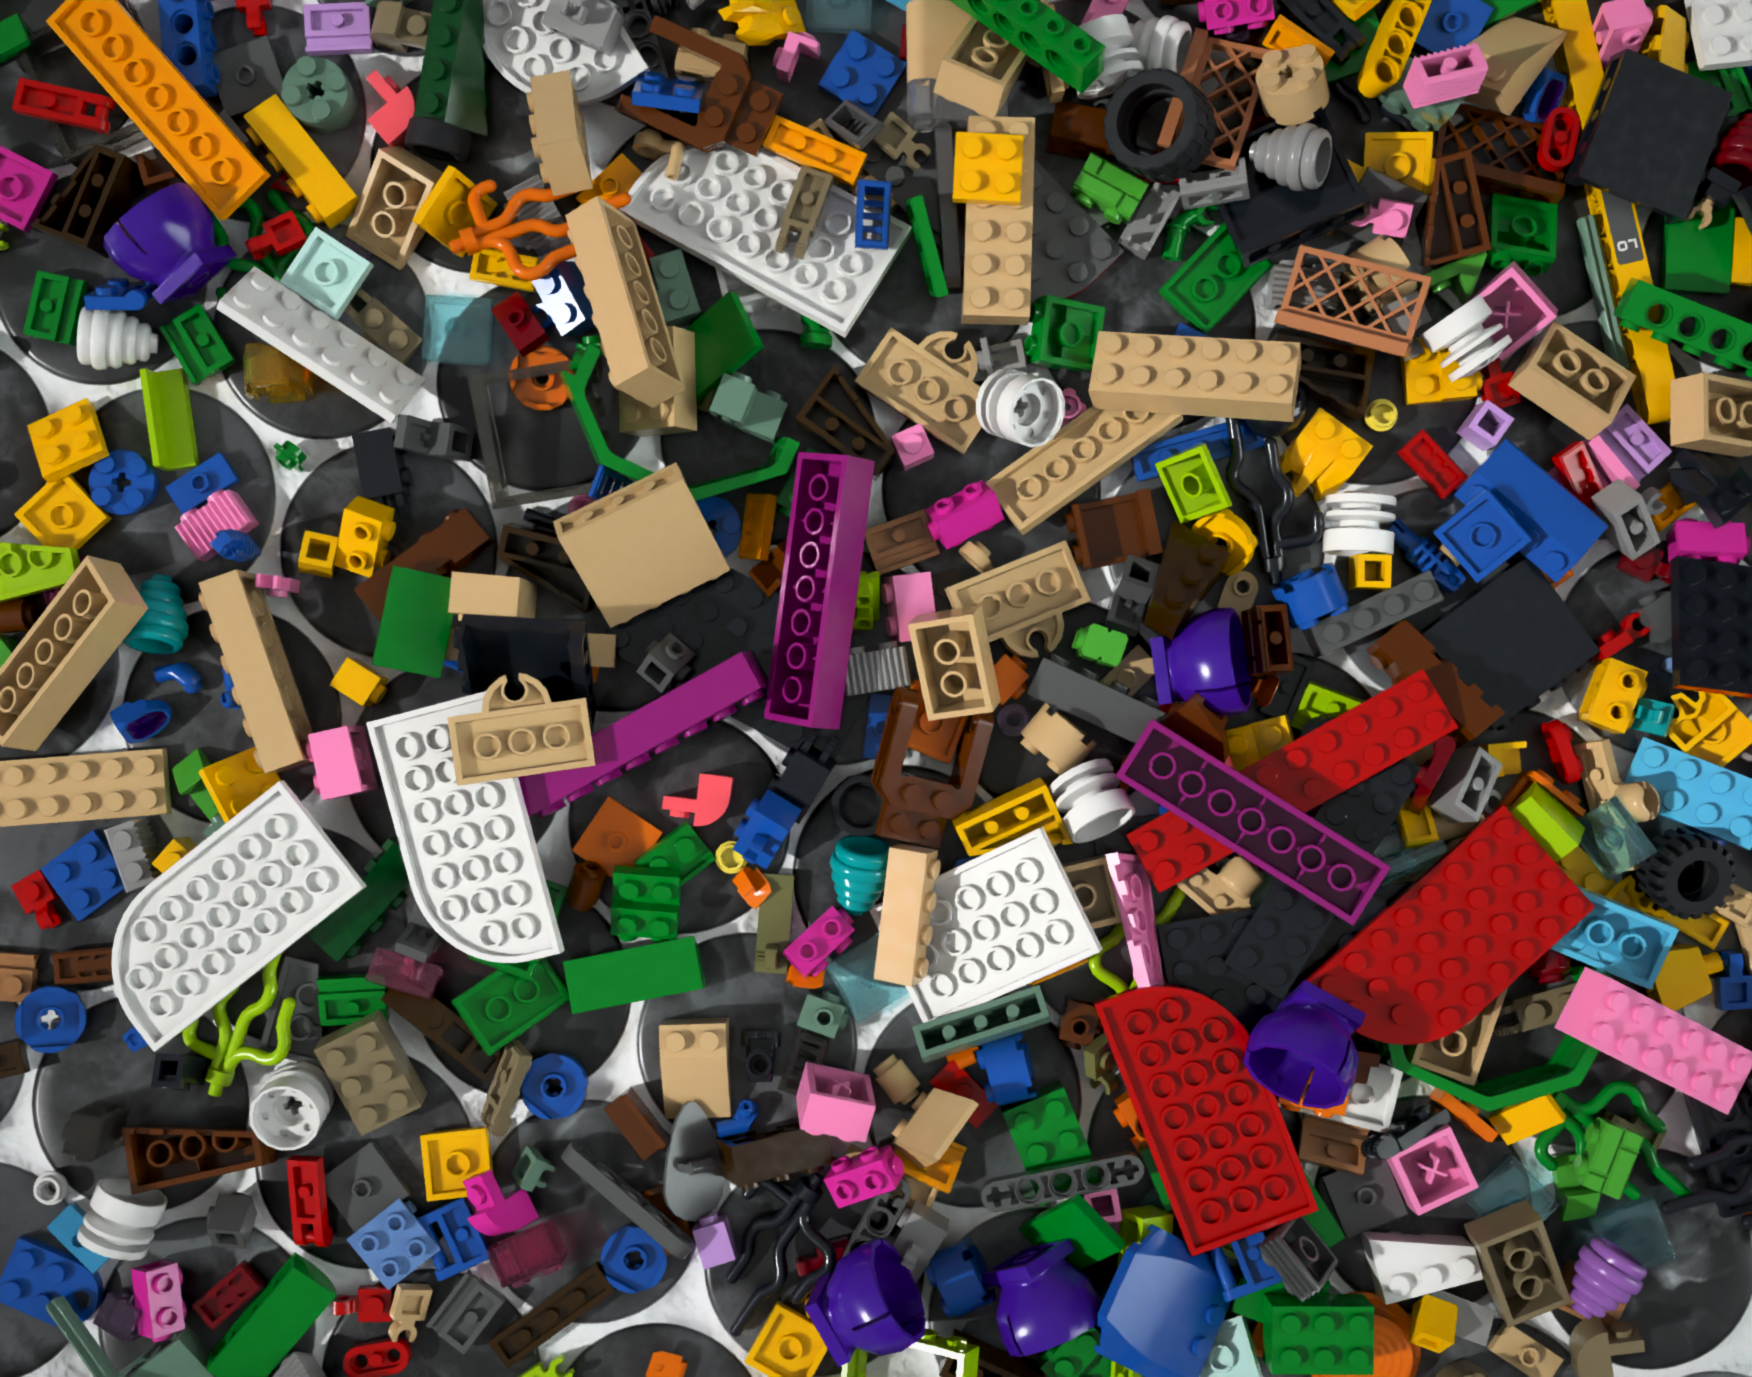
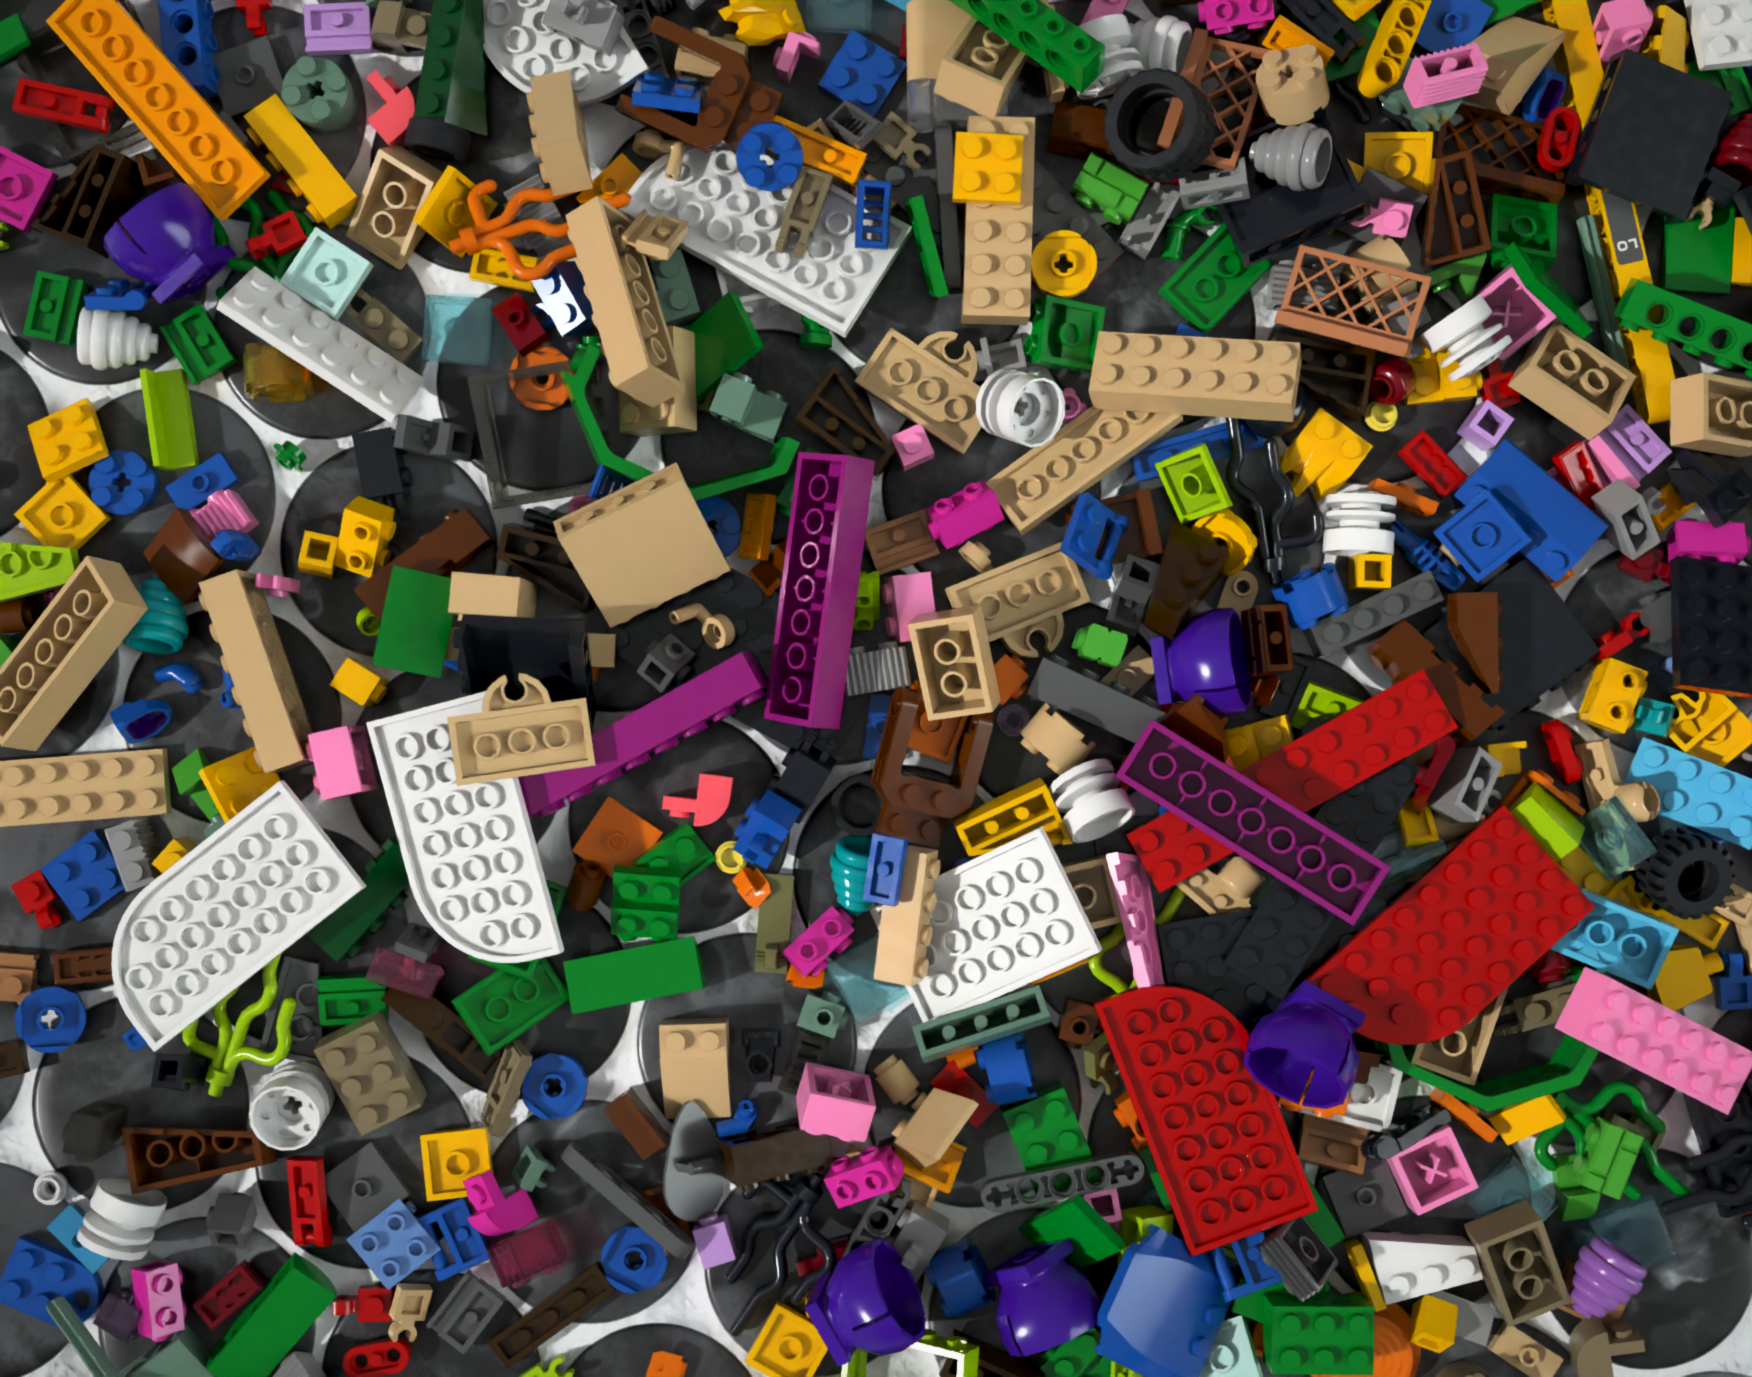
none -> reddish brown slope [143,508,225,604]
none -> lime hinge [356,607,381,636]
none -> tan plate [621,209,689,260]
none -> tan plate [669,603,735,649]
none -> blue plate [736,121,803,191]
none -> plate [862,832,909,907]
none -> yellow plate [1031,230,1097,299]
none -> blue plate [1060,492,1130,580]
none -> yellow tile [1343,1238,1387,1312]
none -> orange plate [1366,478,1439,518]
none -> dark red head [1369,357,1417,406]
none -> reddish brown slope [1447,592,1503,694]
none -> green tile [1504,242,1593,338]

